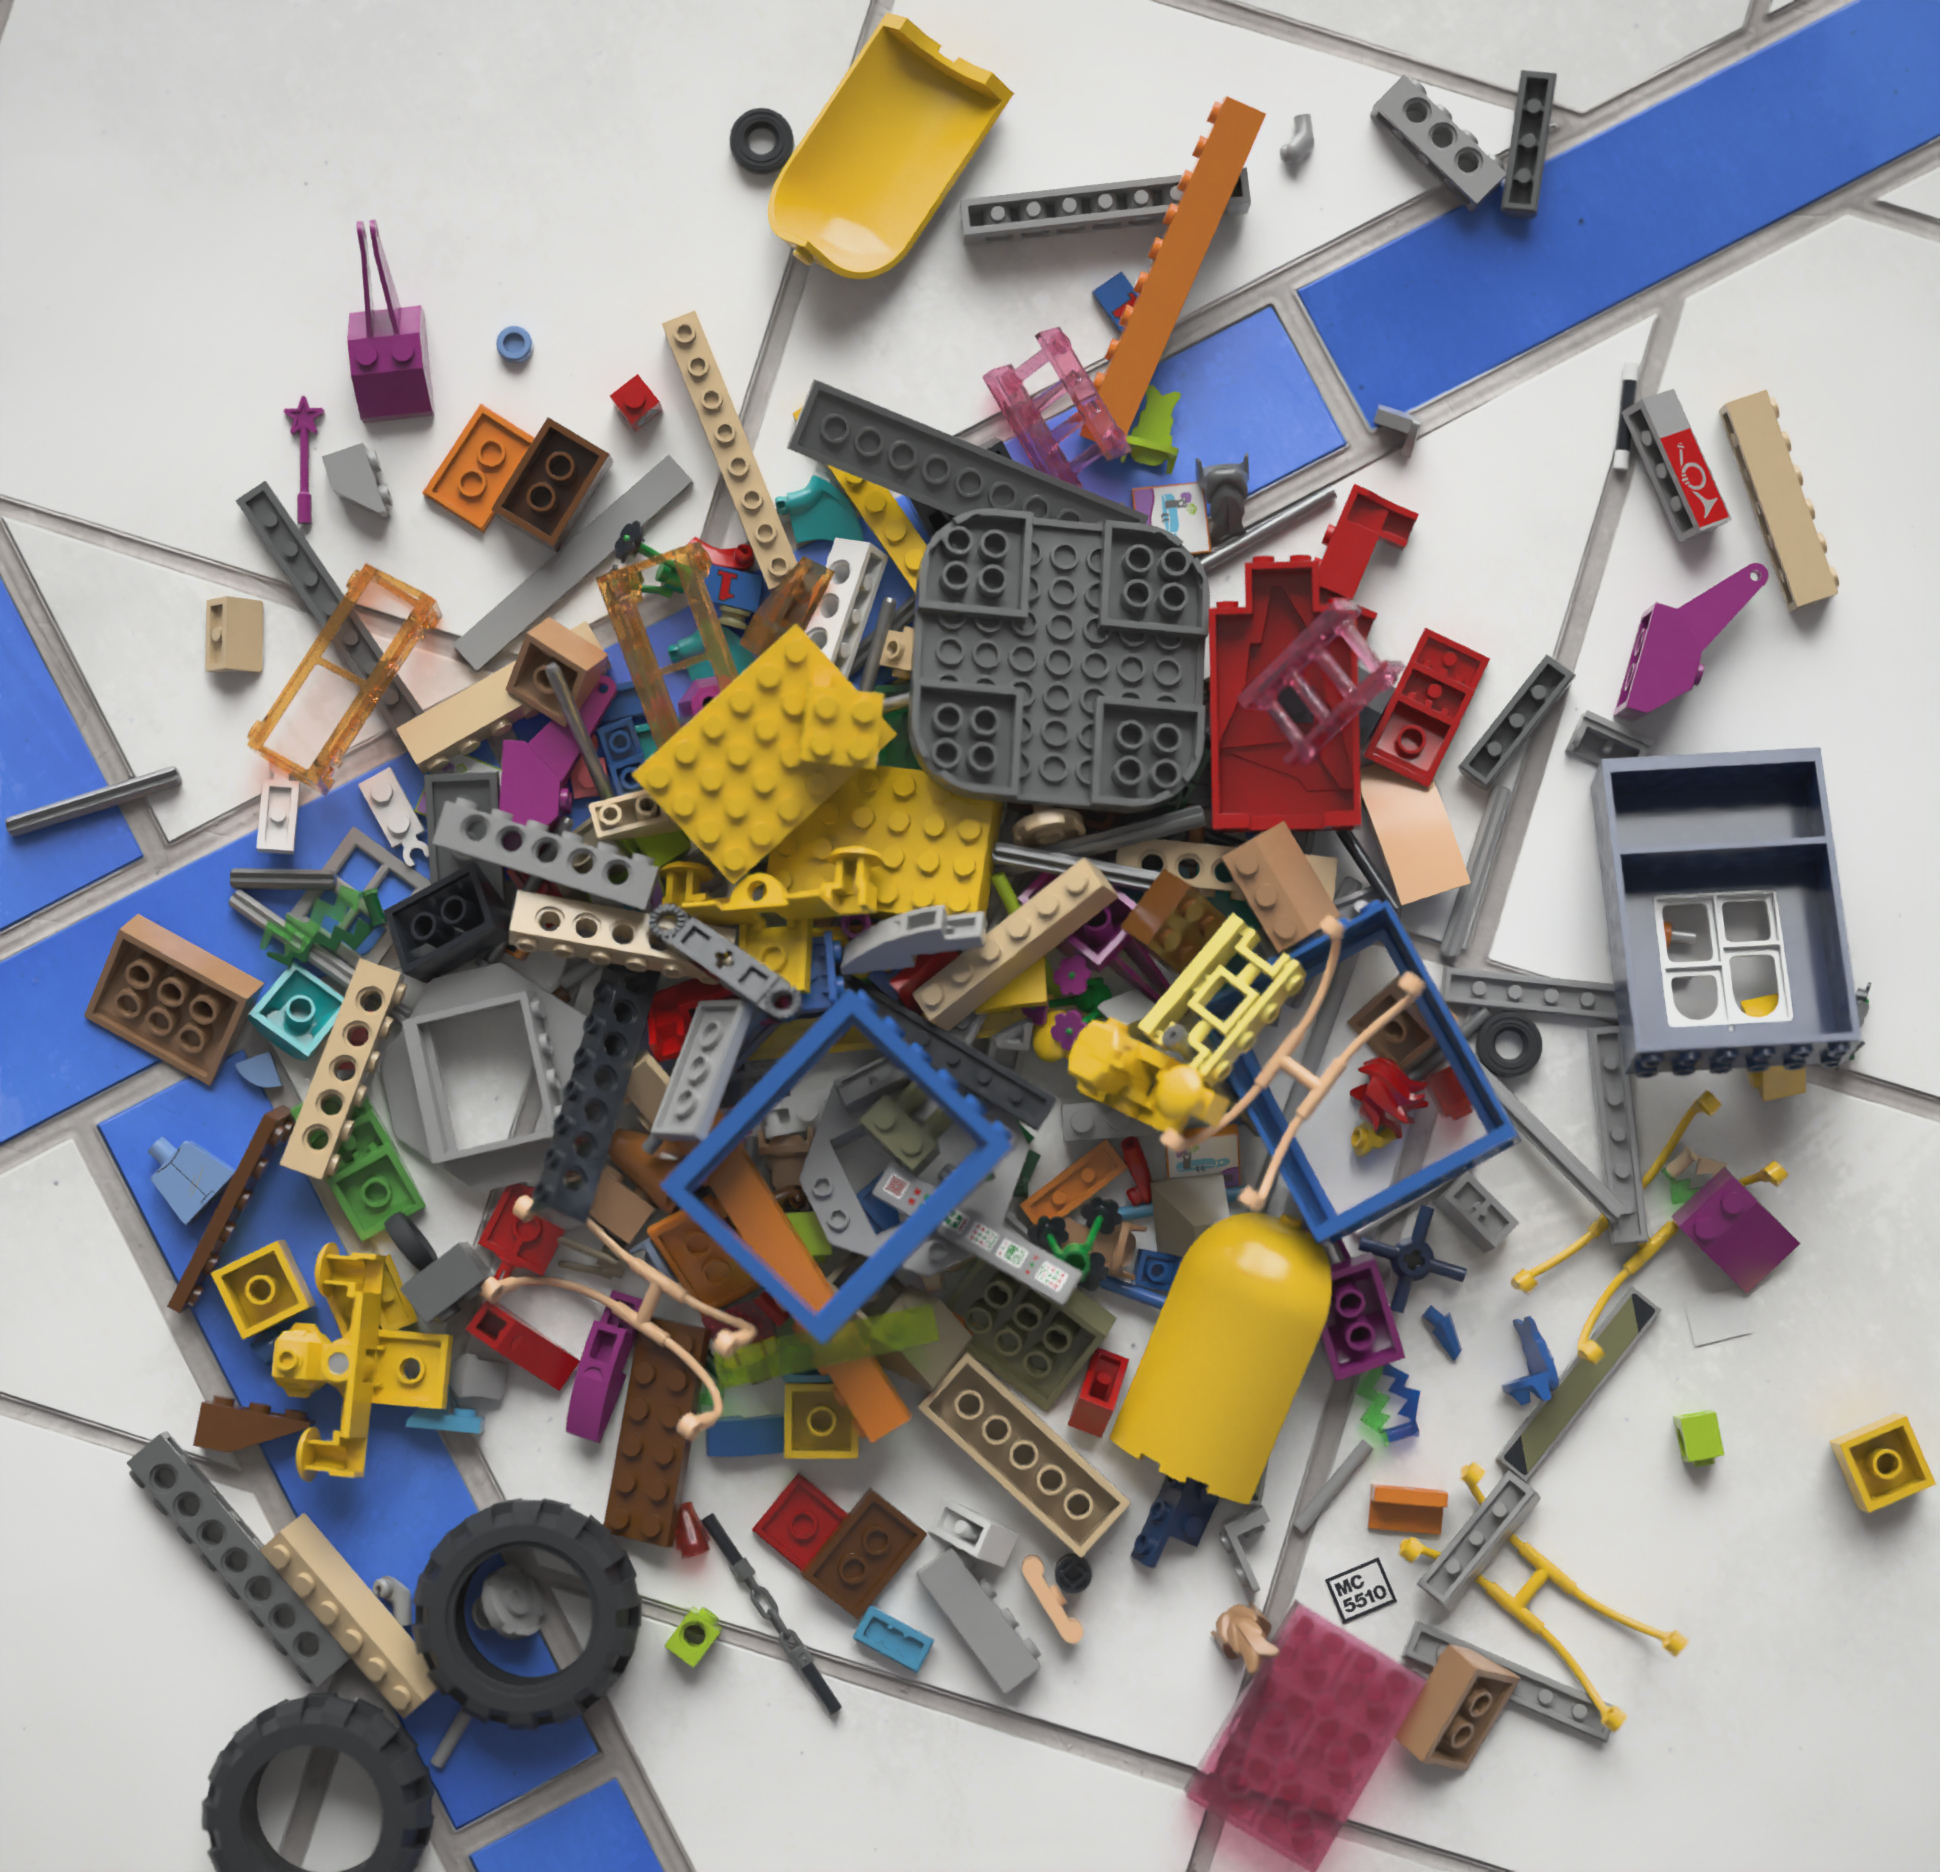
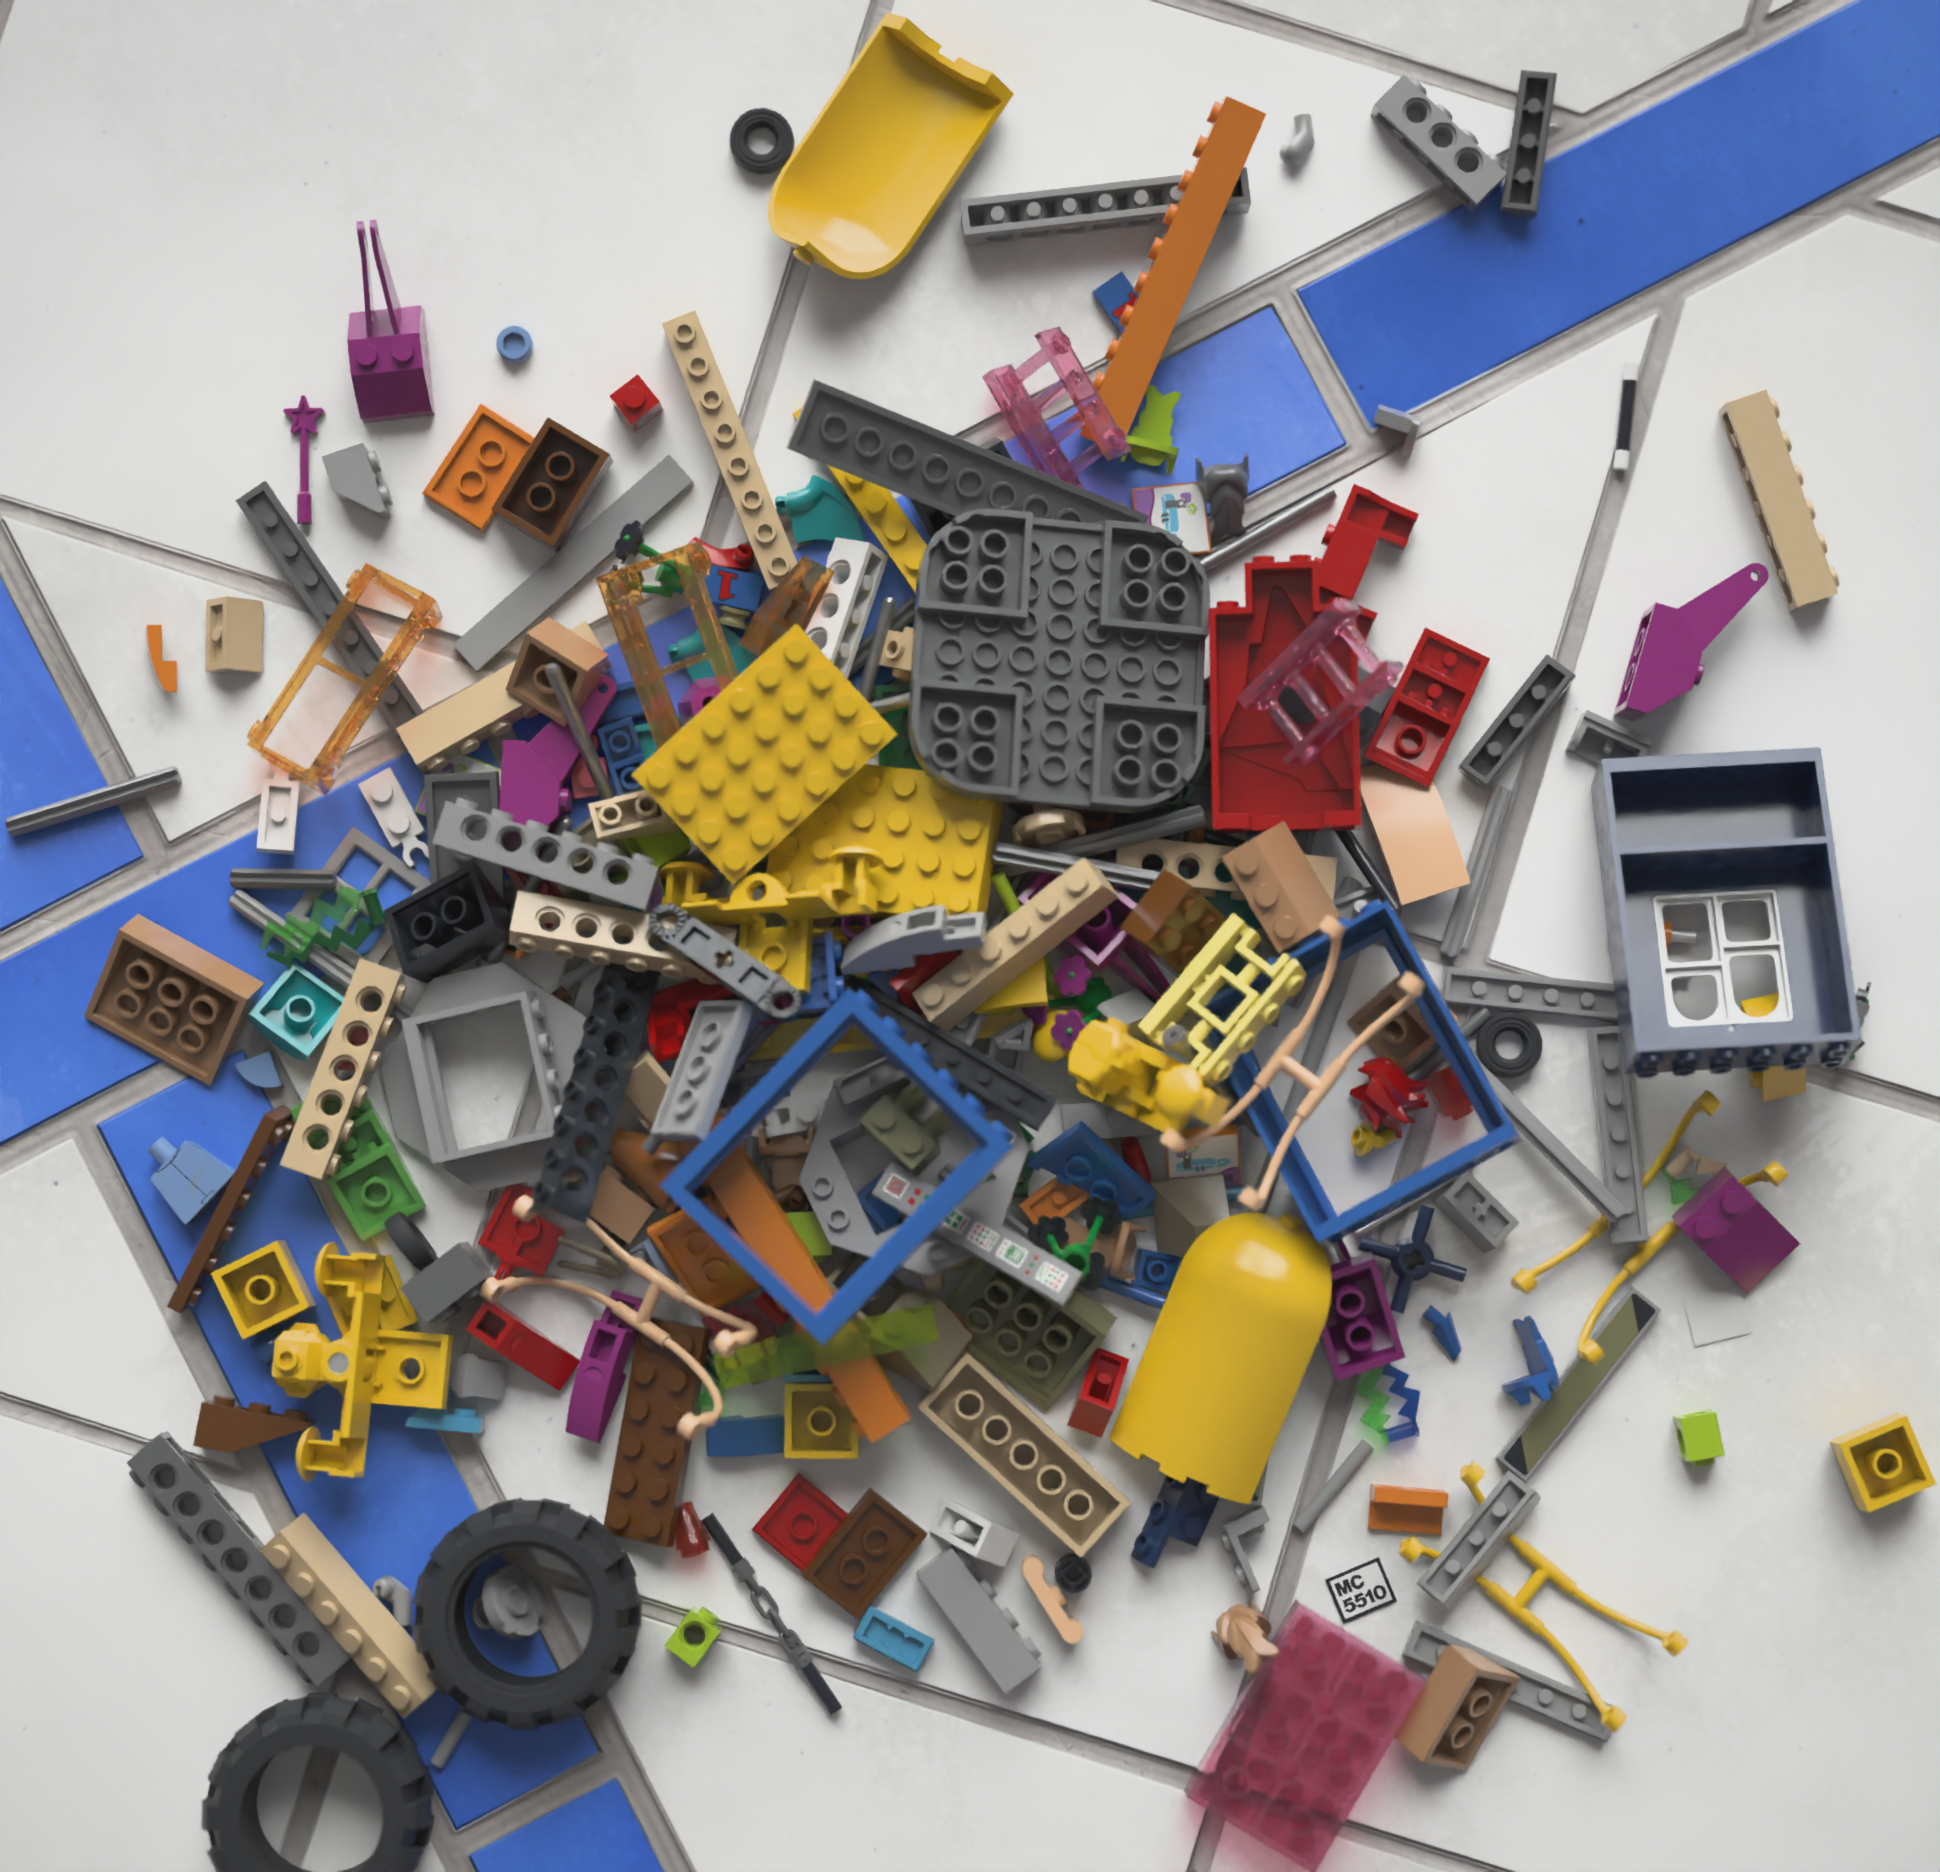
yellow brick [798,685,884,769] -> none
light grey brick [1622,388,1732,543] -> none
none -> orange slope [146,625,177,692]
none -> blue wing [1027,1120,1157,1218]

